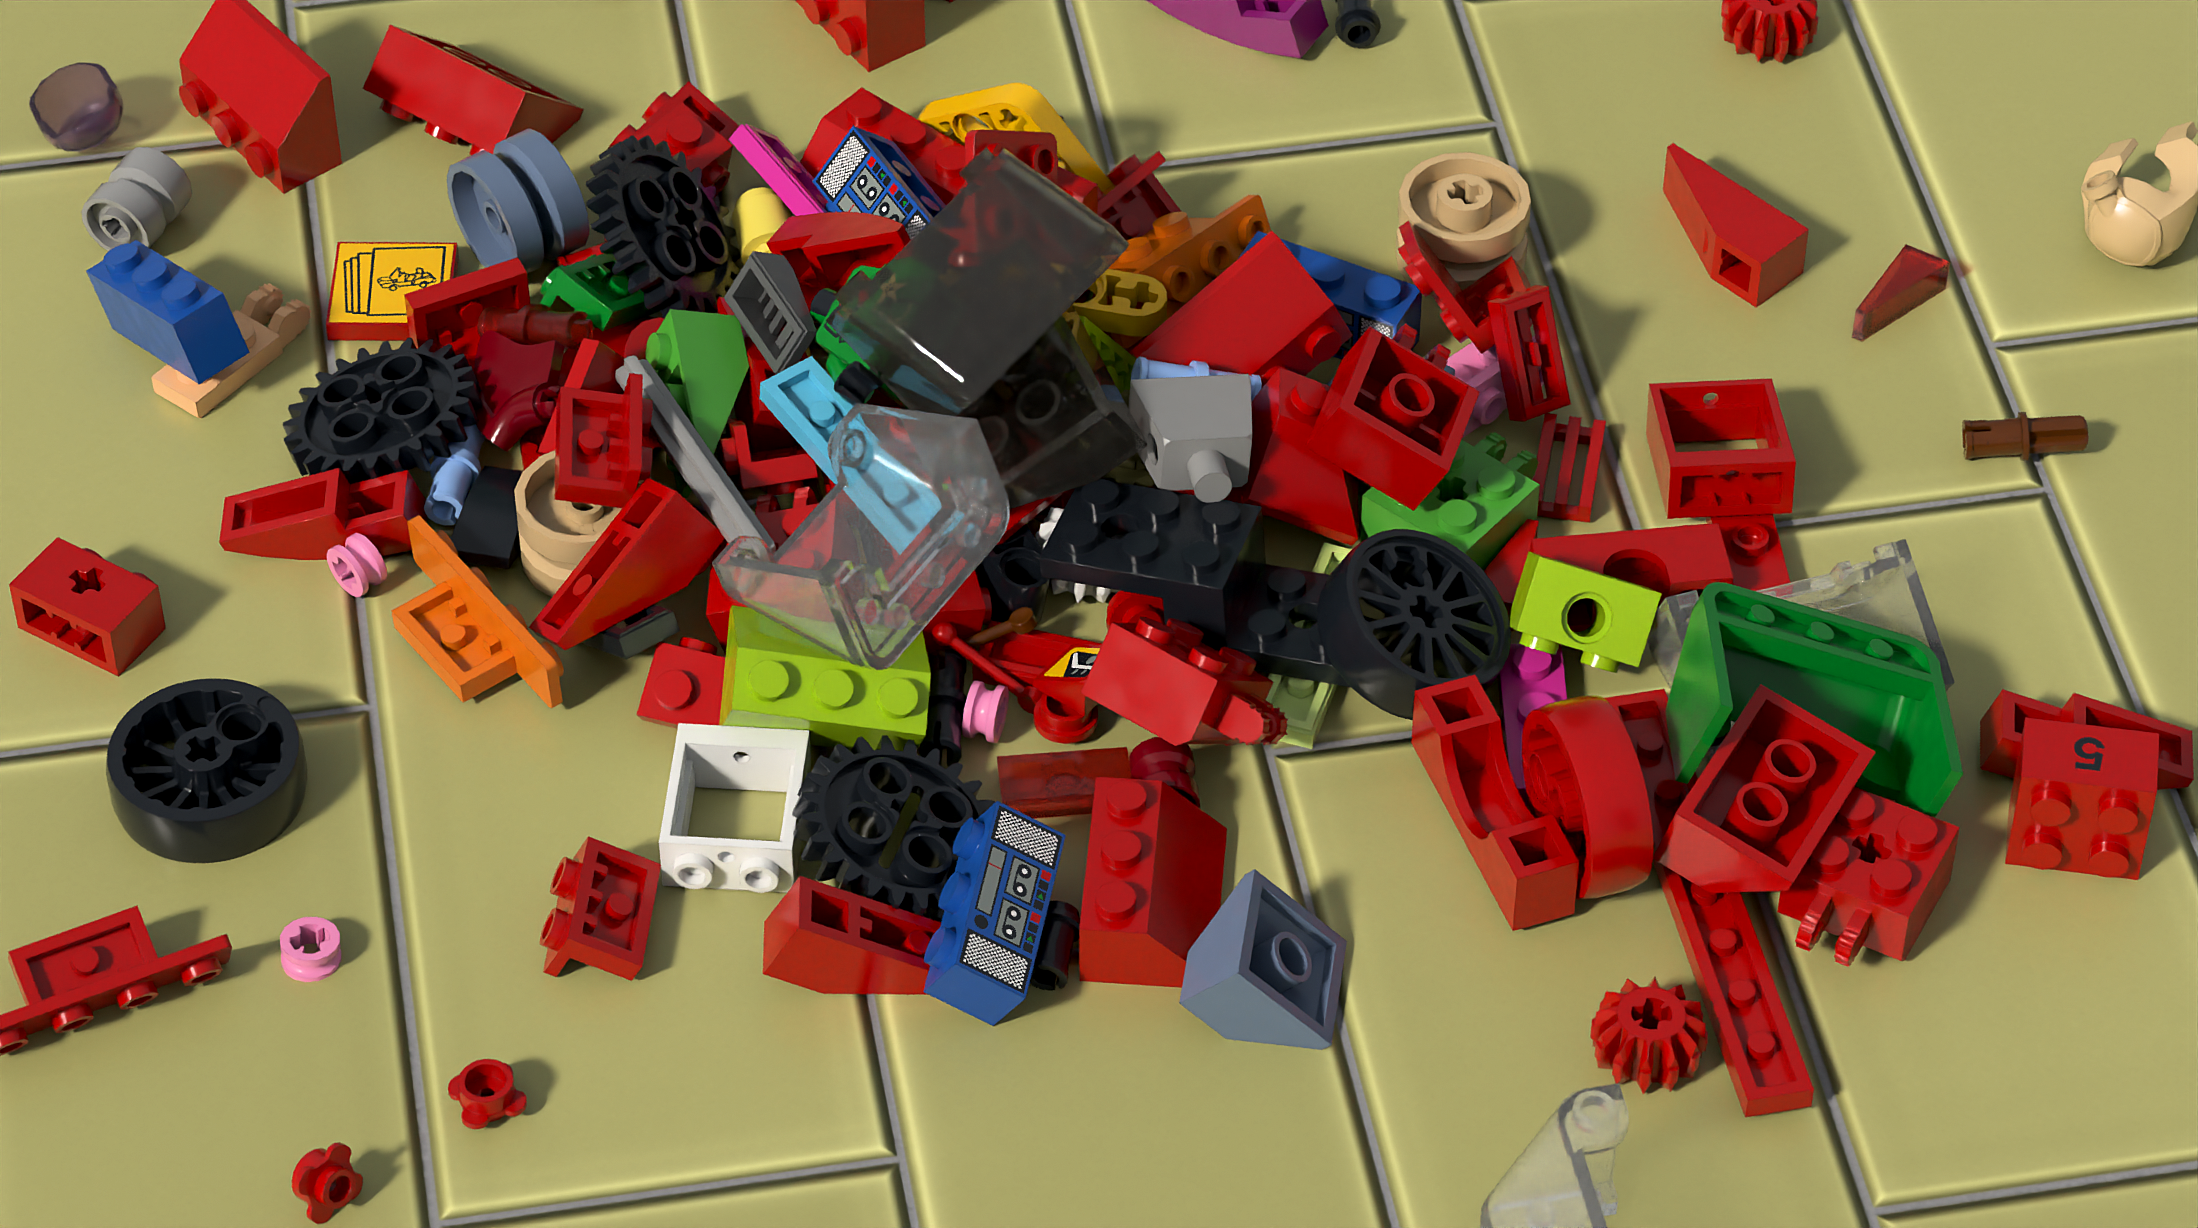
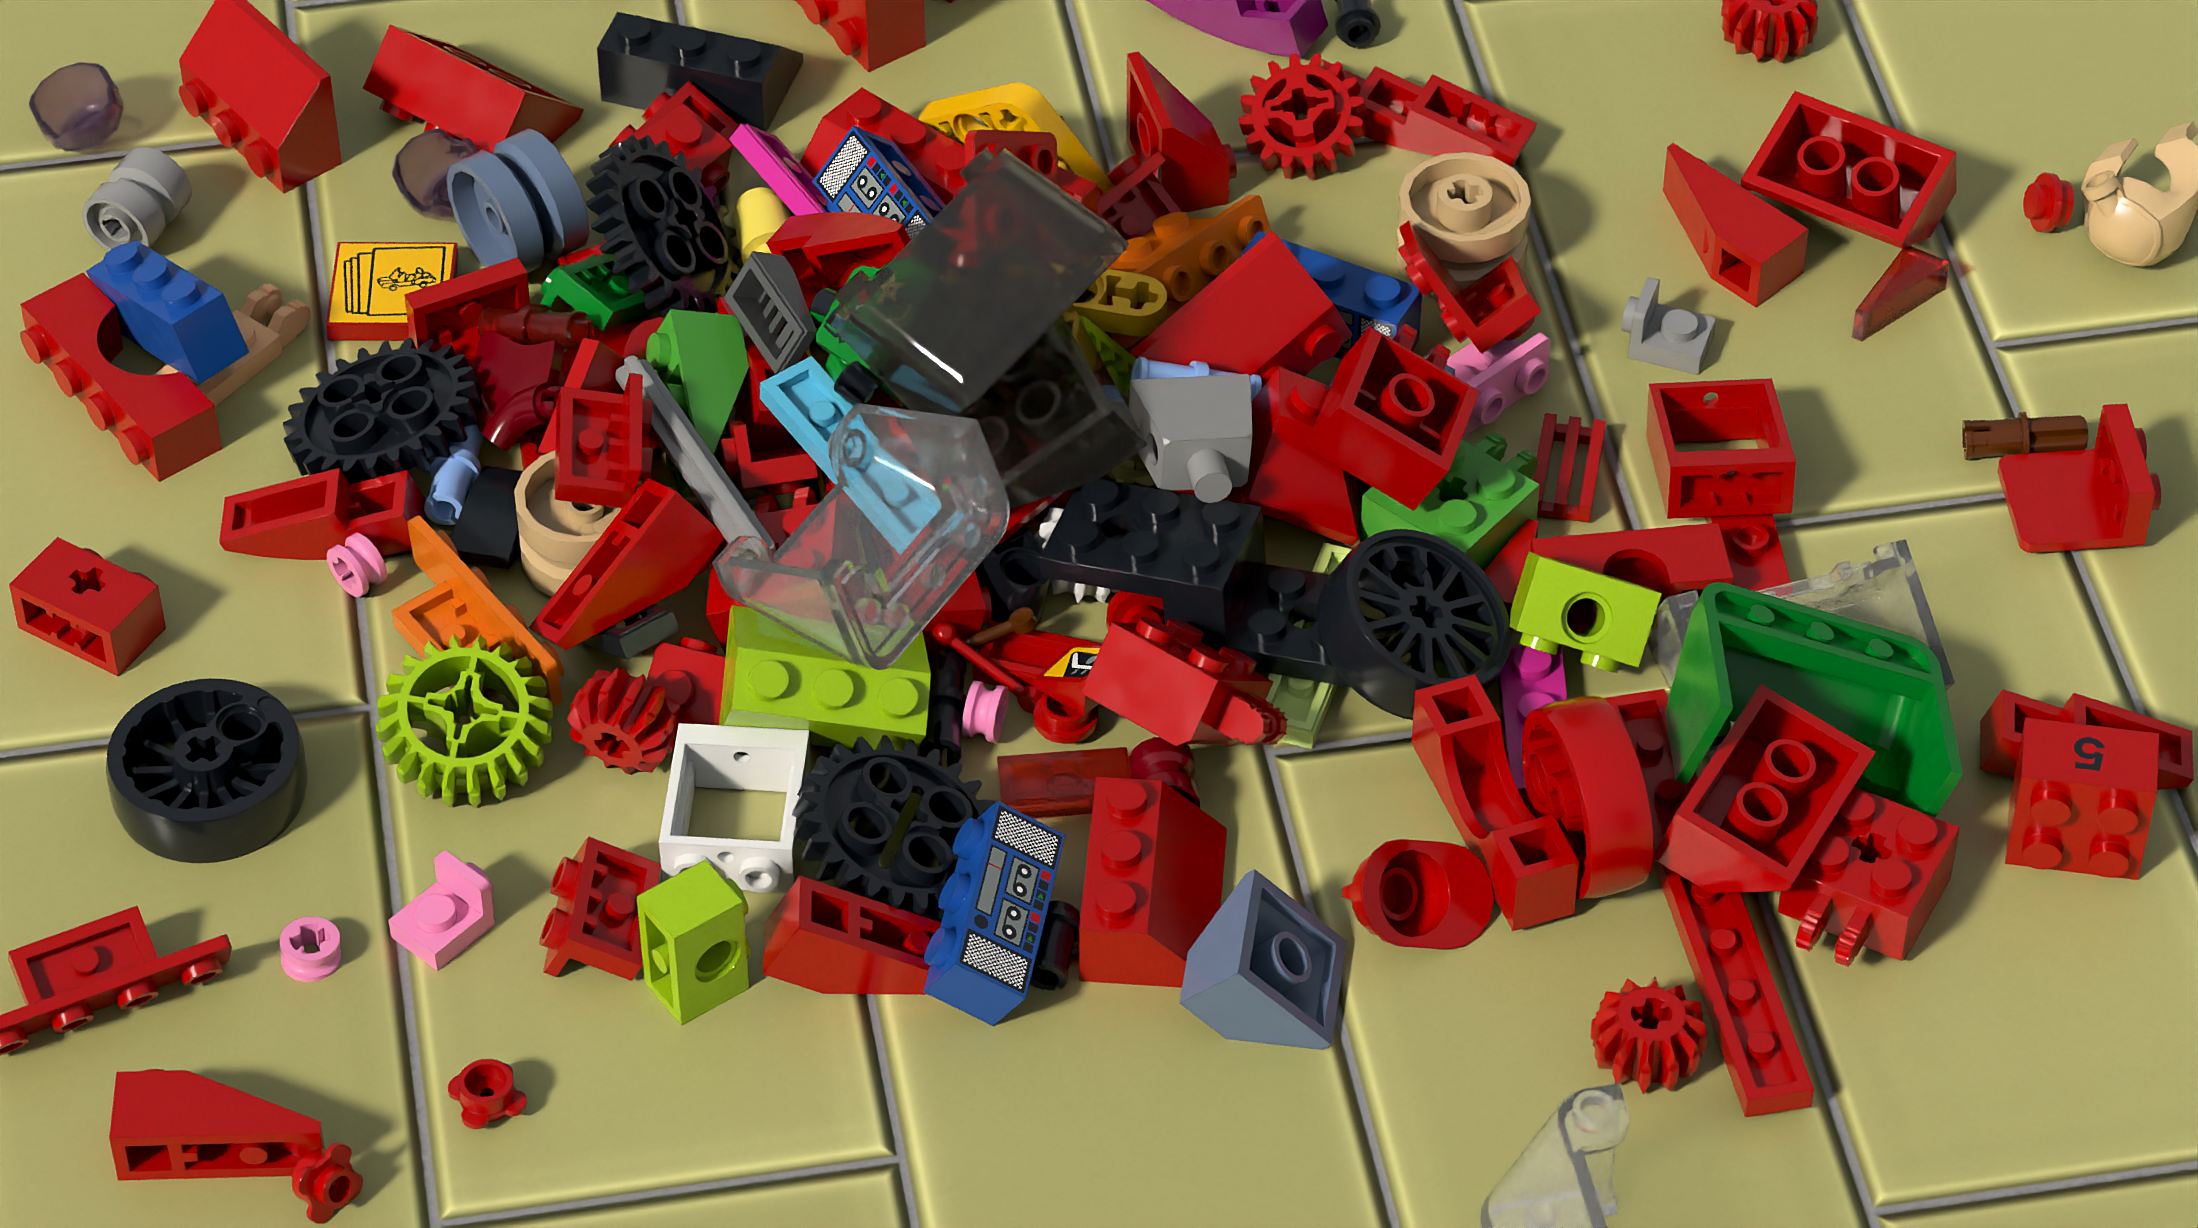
red tile [1487,285,1571,422] -> none
none -> red arch [20,272,222,482]
none -> red slope [109,1069,325,1181]
none -> lime gear [376,633,553,808]
none -> bright pink bracket [389,850,495,971]
none -> hair [392,128,480,221]
none -> red gear [567,667,682,775]
none -> black slope [597,12,804,132]
none -> lime brick [637,859,752,1026]
none -> red slope [1126,51,1237,213]
none -> red gear [1238,53,1367,180]
none -> red slope [1303,59,1537,167]
none -> red piece [1341,839,1494,950]
none -> light grey bracket [1622,277,1716,375]
none -> red slope [1741,91,1957,249]
none -> red bracket [1997,403,2161,553]
none -> red plate [2023,172,2074,232]

